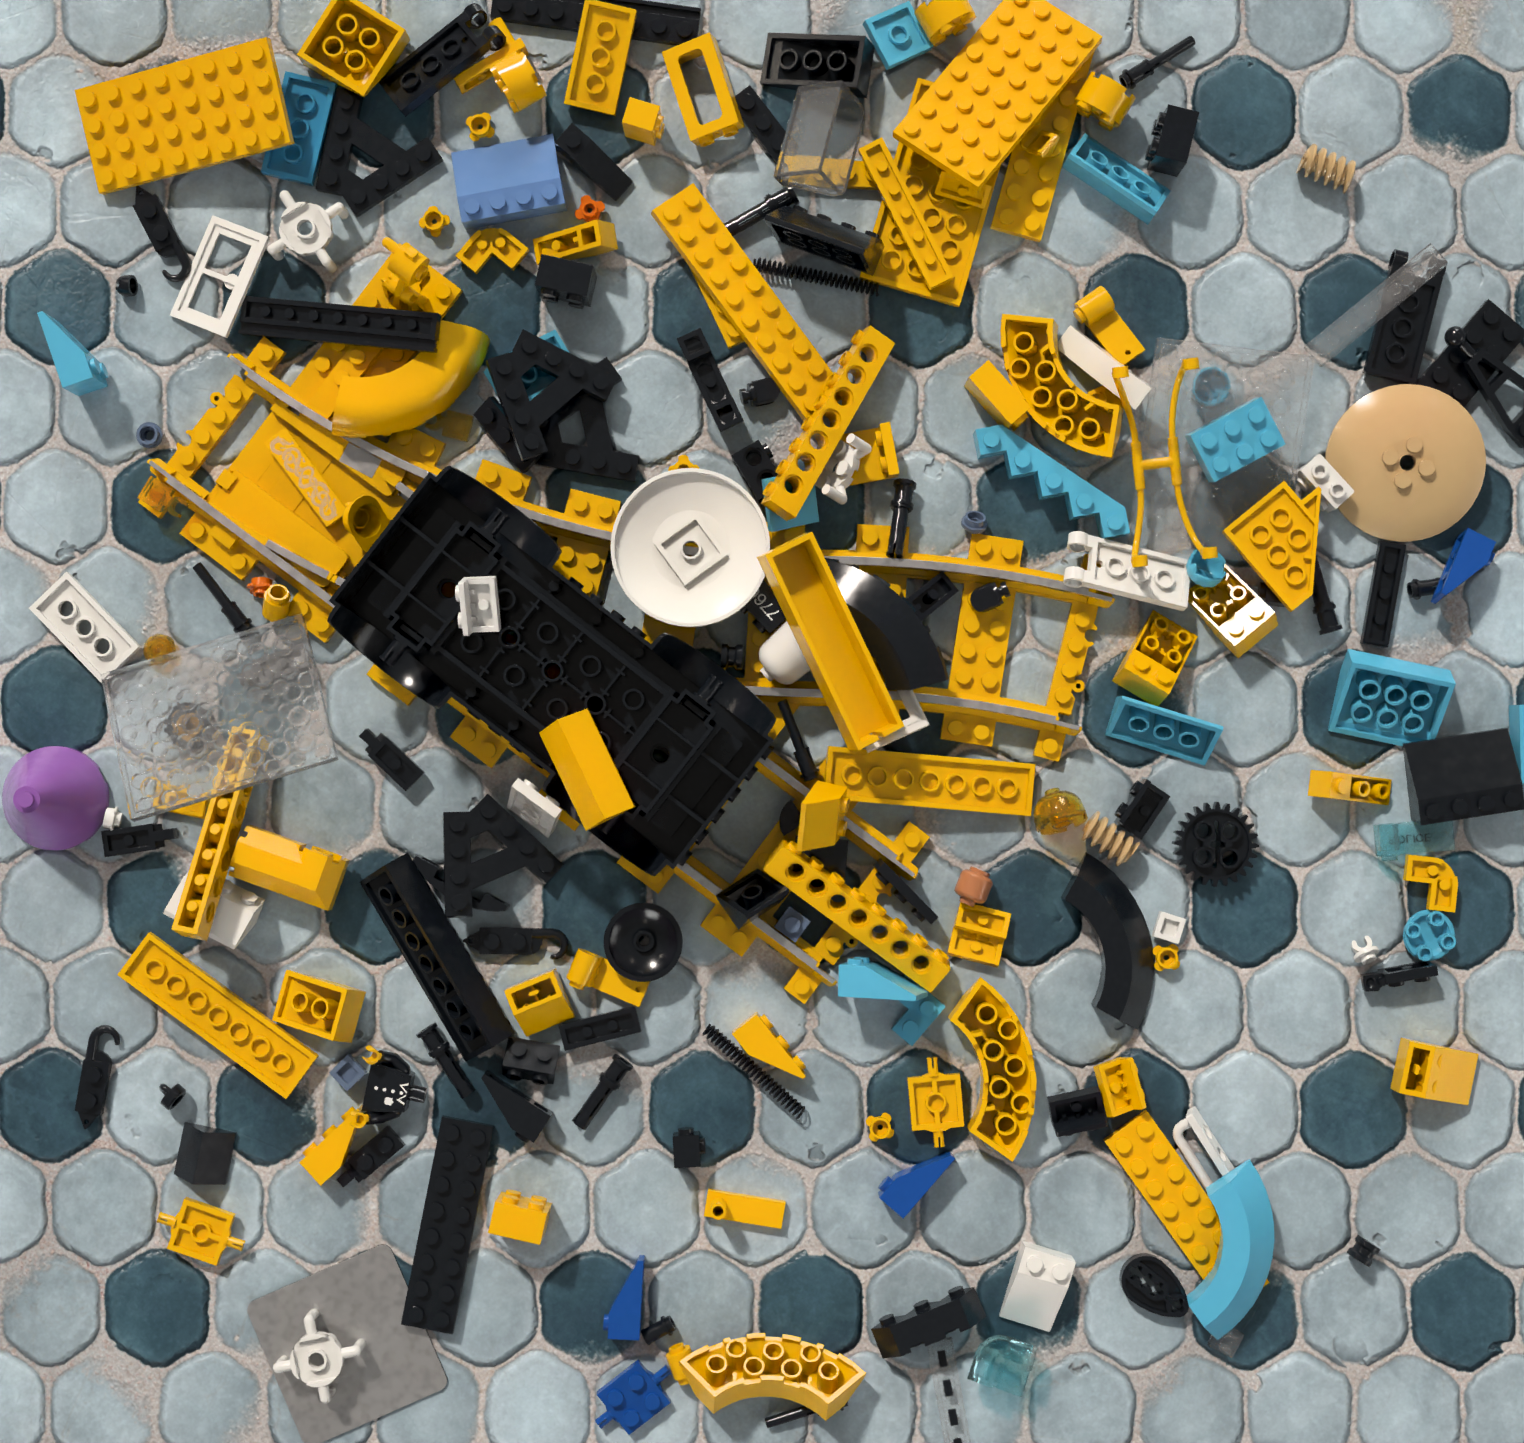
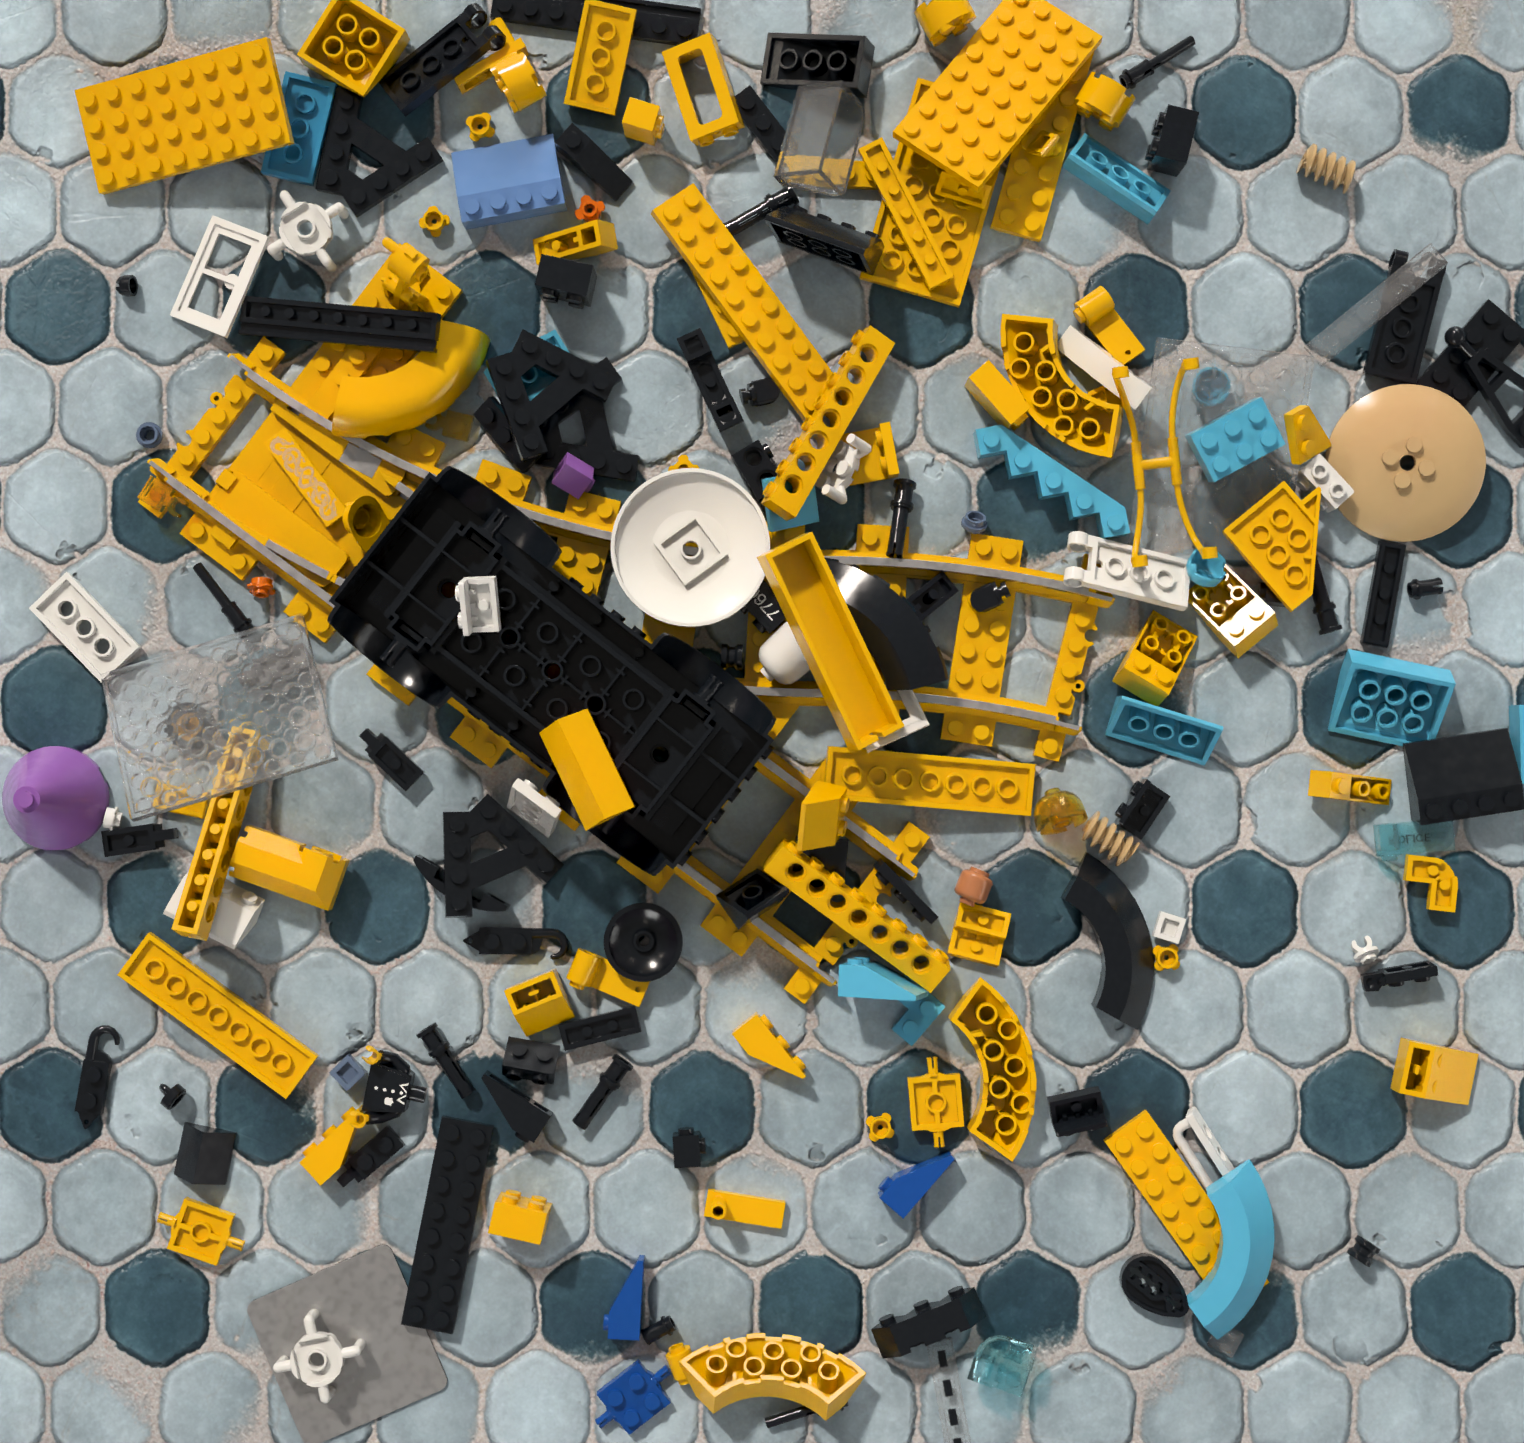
medium azure slope [37,311,109,396] -> none
black plate [133,185,191,282] -> none
clear yellow plate [143,634,176,667] -> none
yellow brick [262,584,291,622] -> none
yellow slope [272,970,366,1043] -> none
black slope [360,853,514,1062] -> none
yellow plate [456,228,530,274] -> none
black piece [703,1024,805,1120] -> none
black piece [753,257,879,297] -> none
sand blue plate [774,905,811,942] -> none
black pin [777,699,820,782] -> none
black tile [779,800,800,836] -> none
medium azure plate [862,1,933,70] -> none
white slope [999,1240,1076,1332] -> none
yellow bracket [1093,1057,1146,1118] -> none
black gear [1172,802,1259,887] -> none
medium azure dish [1403,909,1456,961] -> none
blue slope [1430,528,1496,604] -> none
none -> medium lavender brick [552,452,595,499]
none -> yellow wing [1284,405,1331,465]

